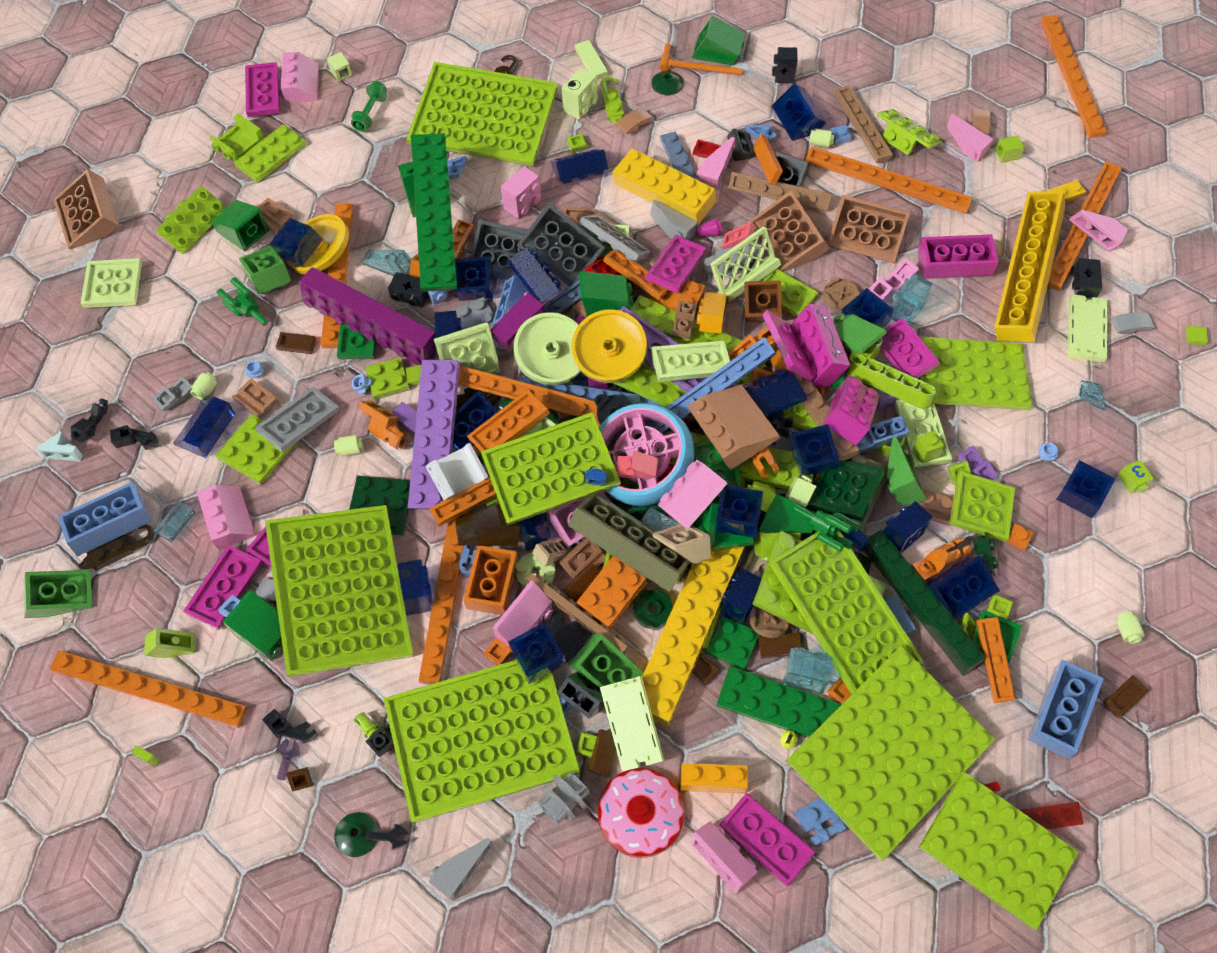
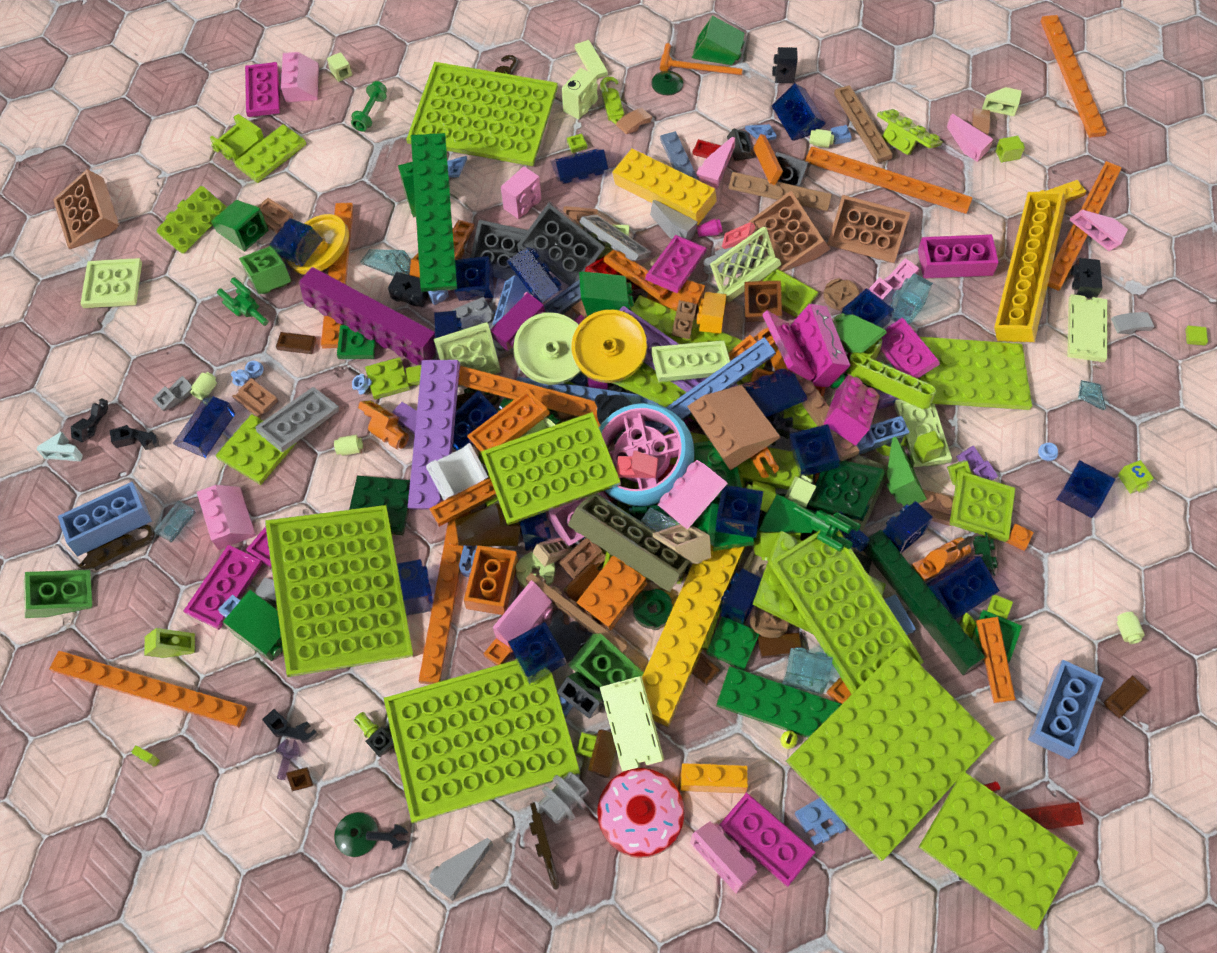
blue plate [585,469,606,486] -> none
none -> light blue plate [231,369,250,386]
none -> dark brown plate [529,802,559,890]
none -> yellowish green slope [982,87,1022,116]

